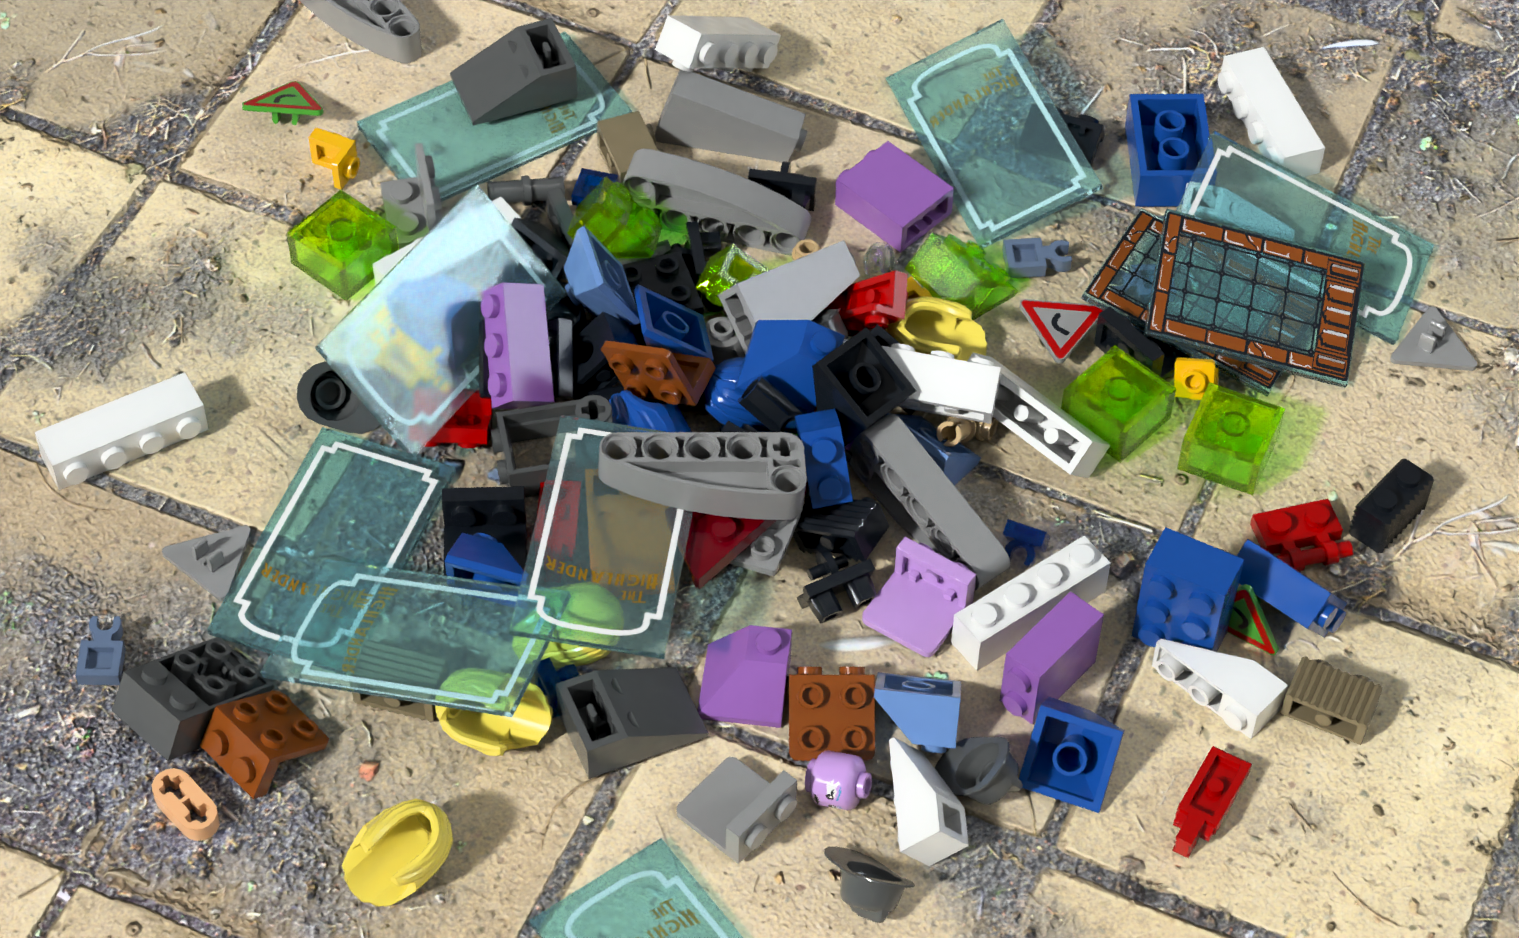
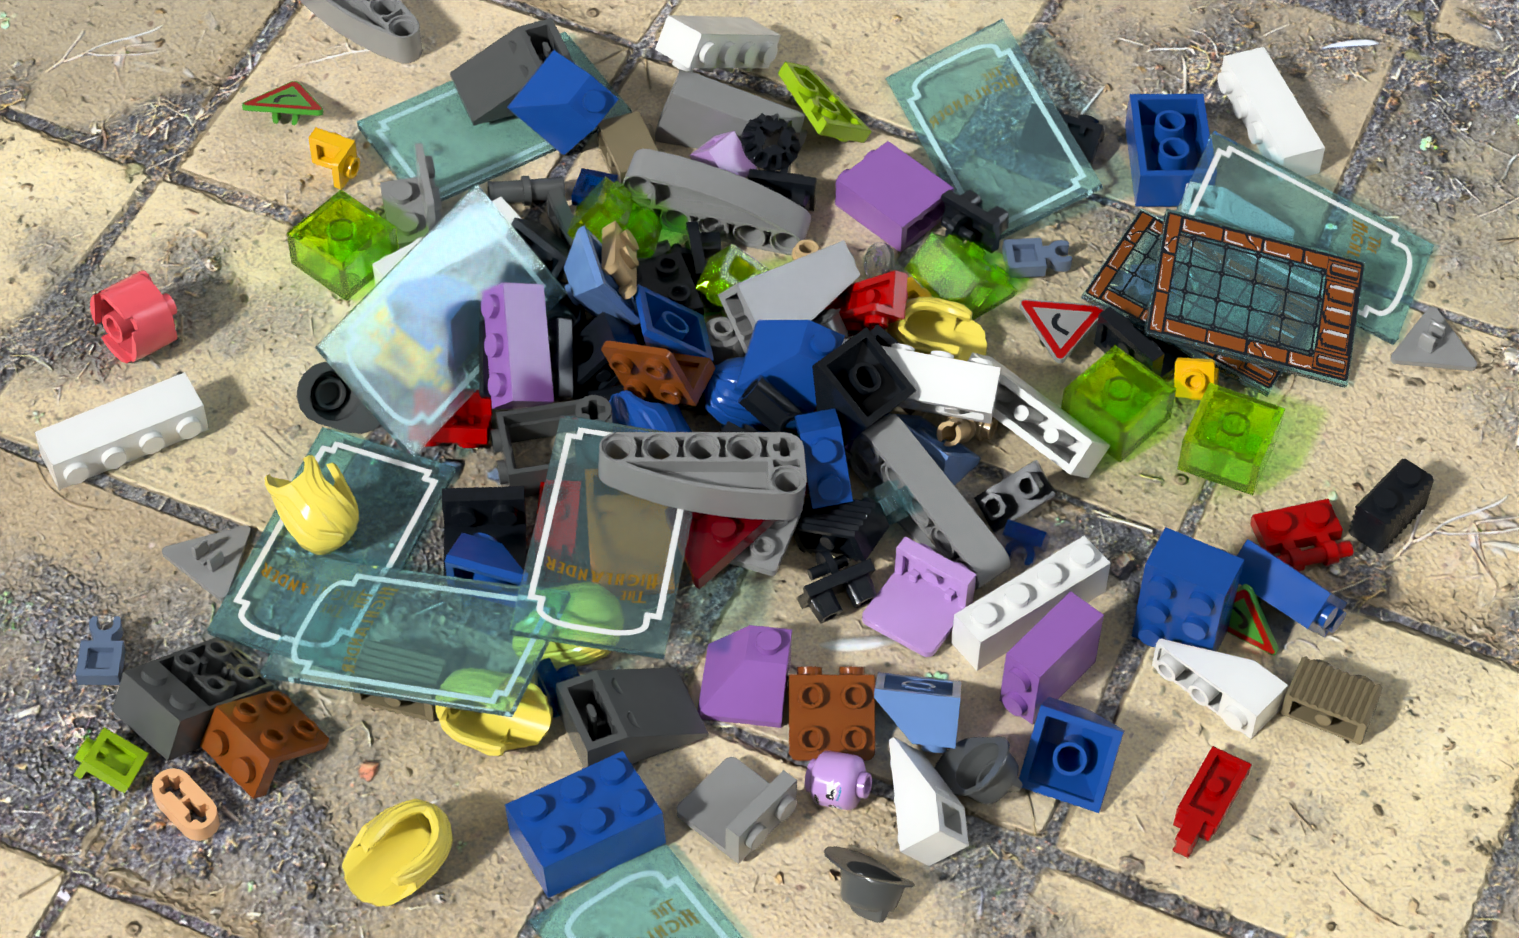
none -> lime bracket [73,727,149,794]
none -> coral brick [90,270,177,363]
none -> light yellow hair [264,455,359,556]
none -> blue brick [505,751,666,898]
none -> blue slope [507,50,618,155]
none -> tan hinge [602,220,639,300]
none -> lavender brick [689,131,757,178]
none -> black gear [741,113,801,171]
none -> lime wing [778,61,872,143]
none -> clear light blue plate [862,480,913,526]
none -> black hips [941,189,1009,254]
none -> black hips [974,460,1058,533]

